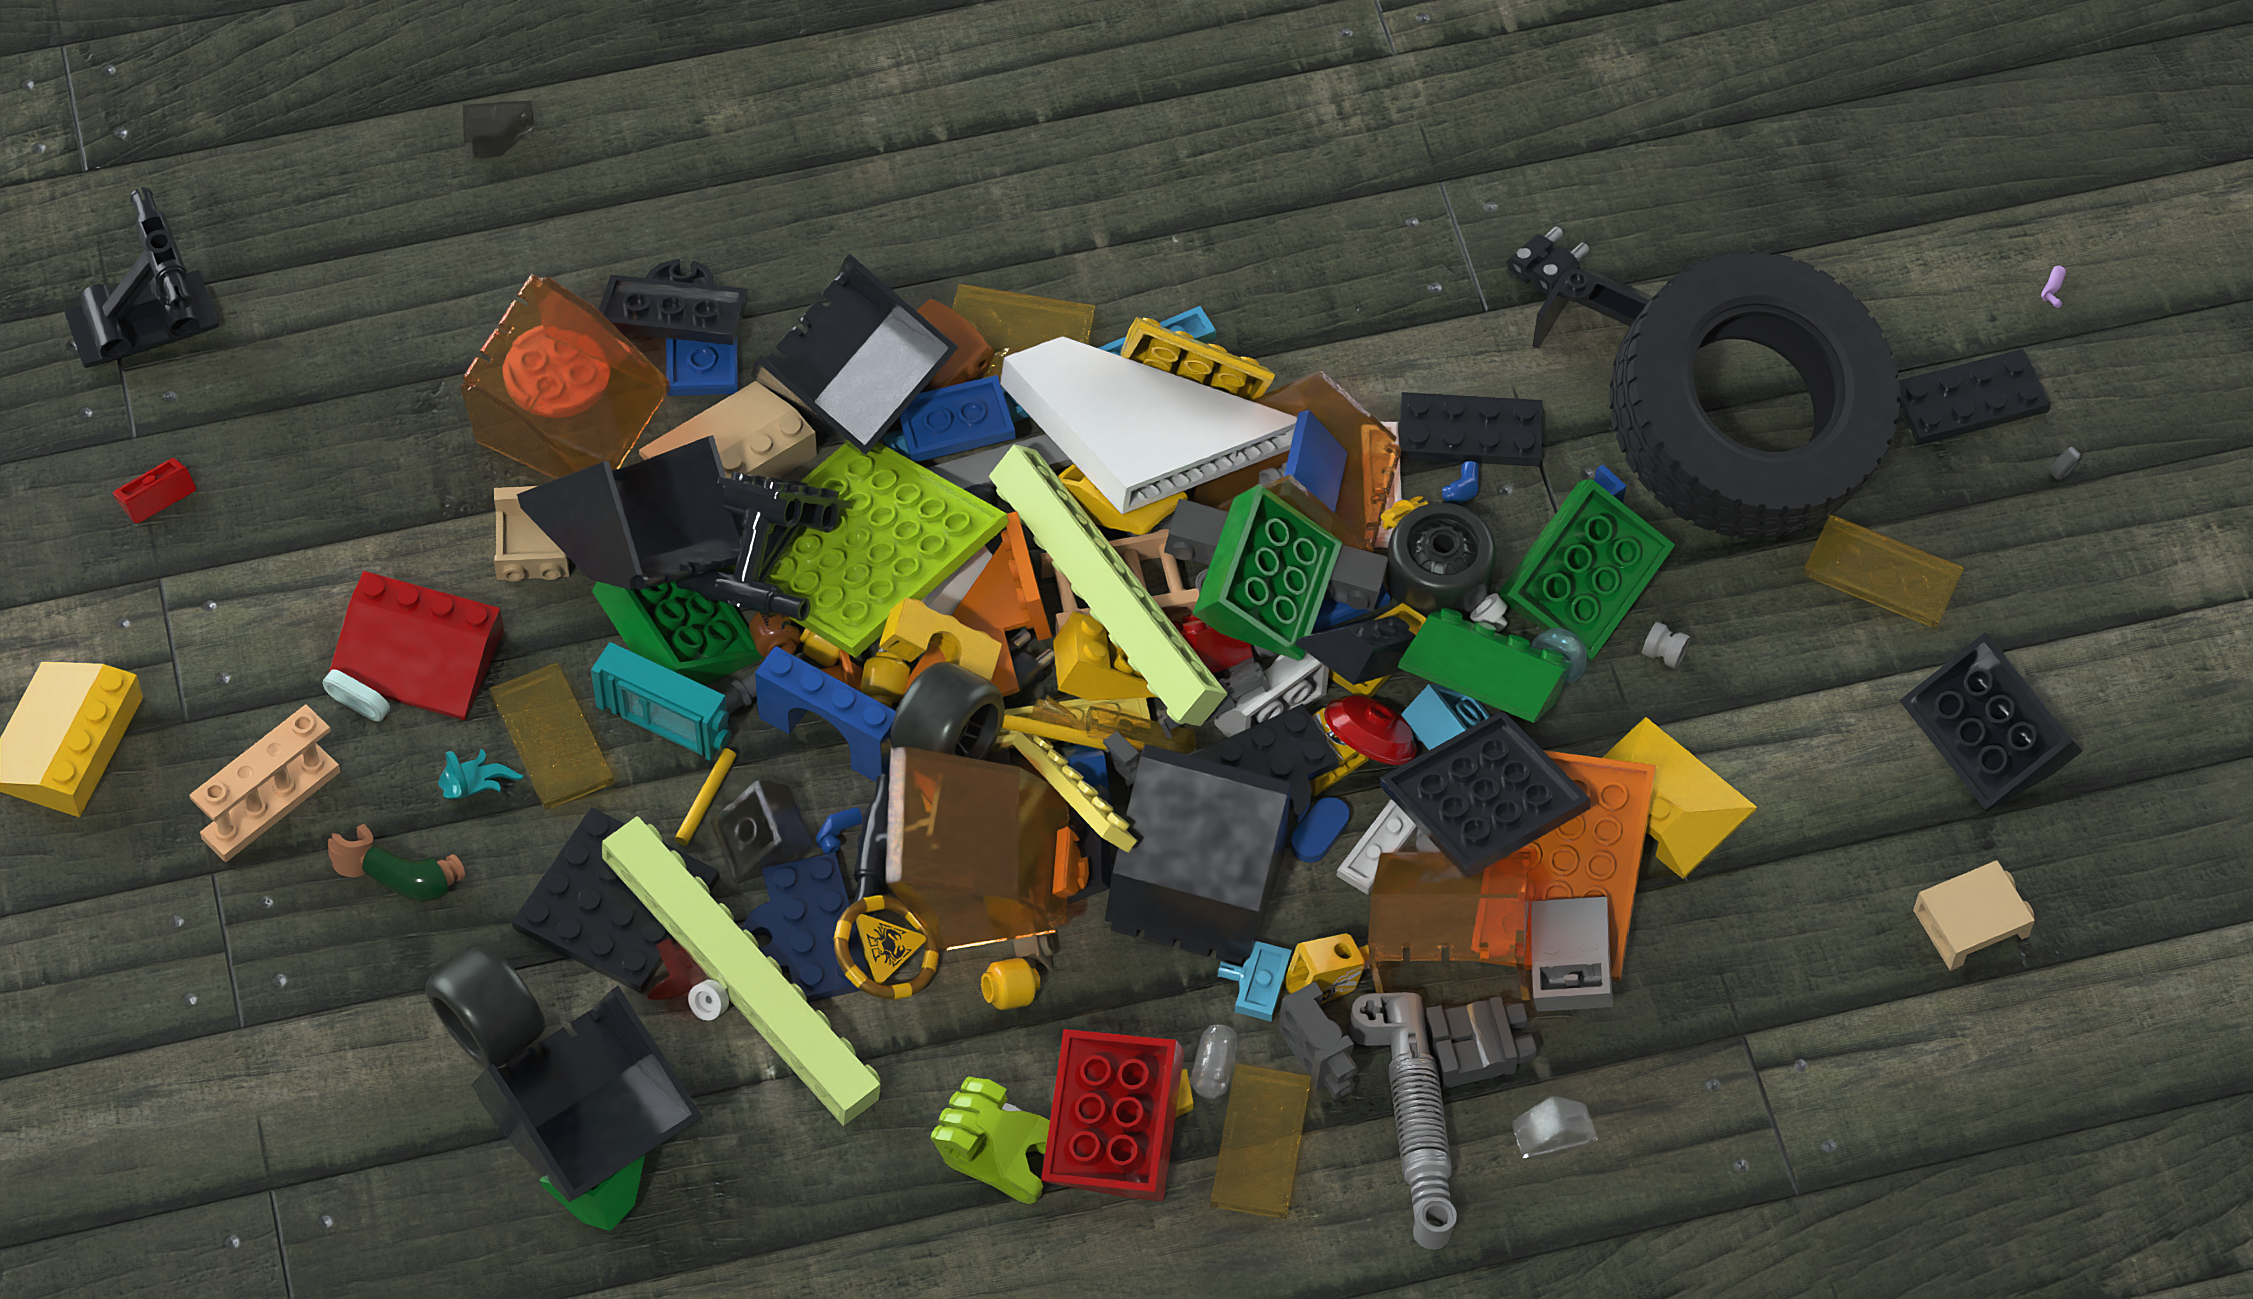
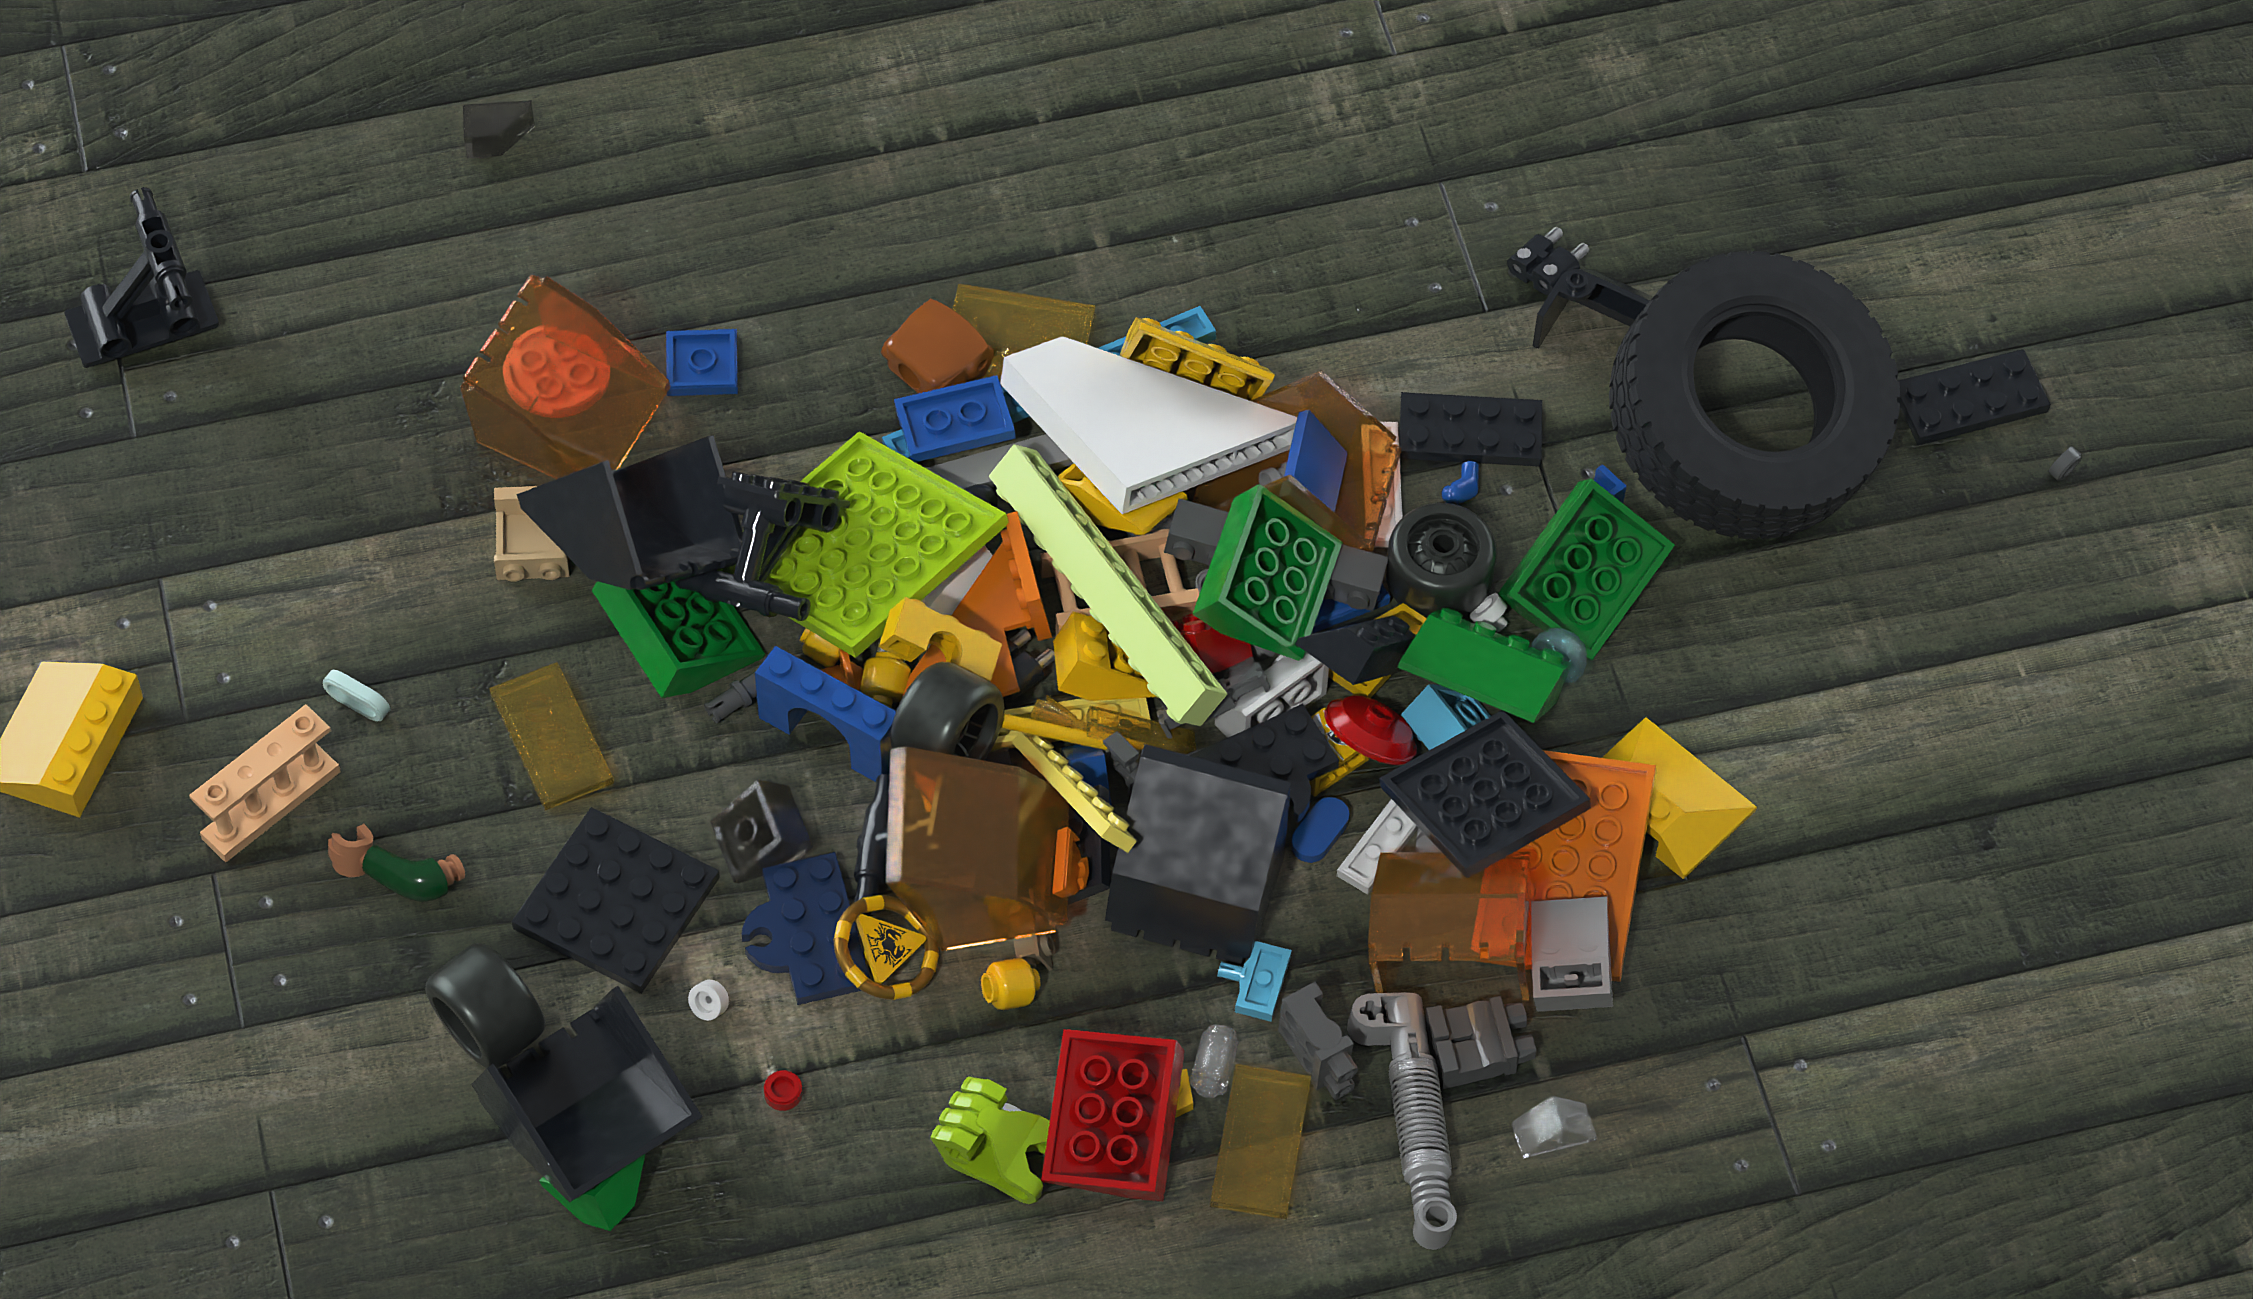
red slope [112,458,196,524] -> none
red slope [329,571,504,720] -> none
teal piece [438,749,524,800] -> none
teal door [591,642,731,761] -> none
black plate [595,259,748,345] -> none
yellowish green brick [602,816,881,1126] -> none
tan slope [639,381,817,478] -> none
clear red plate [647,938,694,1000] -> none
yellow bar [674,748,737,846] -> none
dark orange head [749,612,801,657] -> none
black windscreen [751,253,959,457] -> none
blue arm [816,807,863,854] -> none
yellow torso [1284,933,1377,1004] -> none
yellow axle [1380,496,1428,530] -> none
light grey wheel [1642,621,1691,669] -> none
clear yellow tile [1802,514,1964,629] -> none
black slope [1899,632,2083,811] -> none
tan panel [1913,860,2035,971] -> none
lavender piece [2042,266,2066,308] -> none
none -> red tile [764,1070,802,1111]

